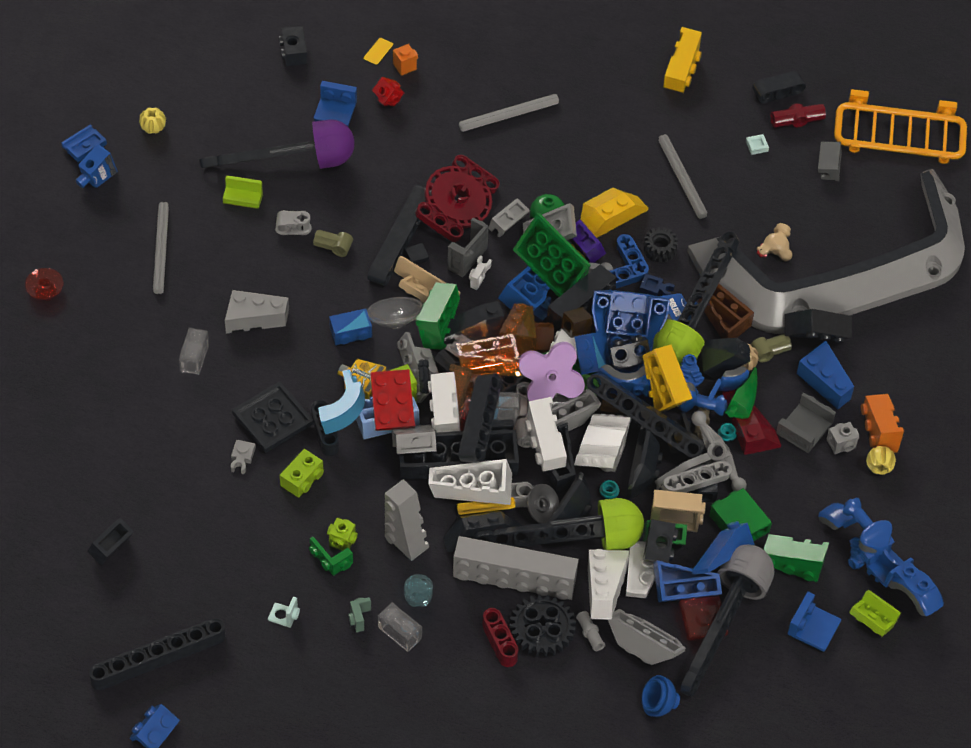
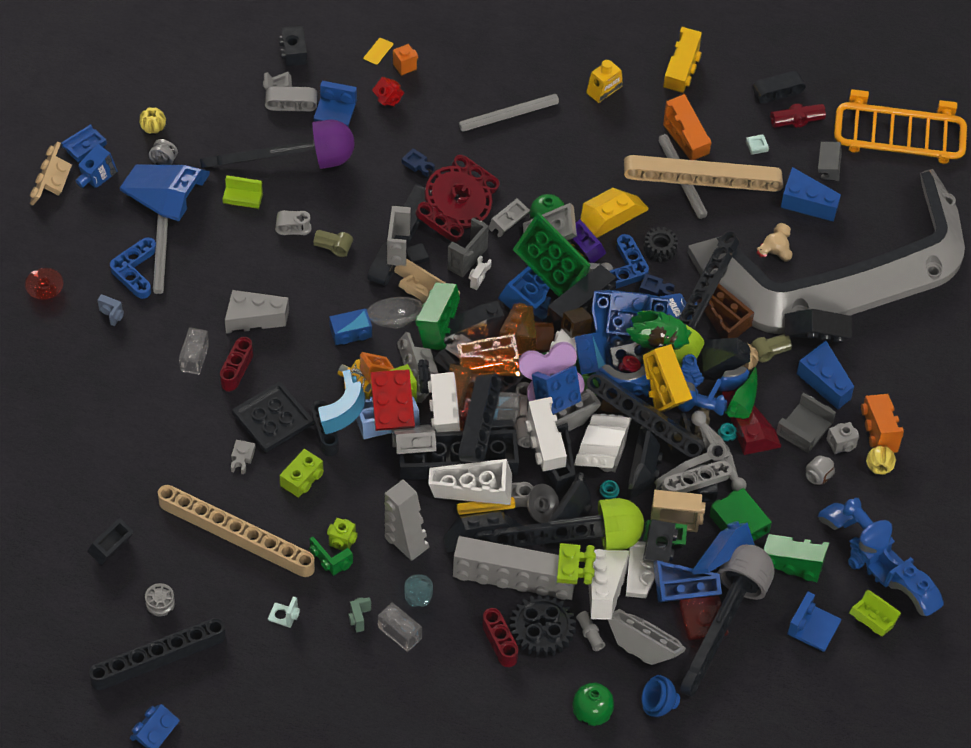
none -> tan bracket [30,141,72,205]
none -> sand blue bracket [98,294,124,326]
none -> blue beam [110,237,156,299]
none -> blue wedge [120,164,210,221]
none -> light grey wheel [145,583,175,616]
none -> light grey wheel [149,139,178,165]
none -> tan beam [158,485,315,577]
none -> dark red beam [220,337,253,391]
none -> light grey bracket [263,72,292,89]
none -> light grey beam [265,87,317,111]
none -> orange slope [360,352,394,384]
none -> light grey panel [387,206,411,266]
none -> dark blue plate [402,148,435,177]
none -> blue bracket [532,365,581,414]
none -> lime plate [557,543,596,584]
none -> green cylinder [572,683,614,726]
none -> yellow torso [586,60,623,103]
none -> dark red plate [619,356,641,372]
none -> tan beam [624,155,783,192]
none -> green head [626,310,692,350]
none -> orange wedge [663,94,711,160]
none -> blue wedge [781,167,841,222]
none -> light grey head [806,456,835,485]

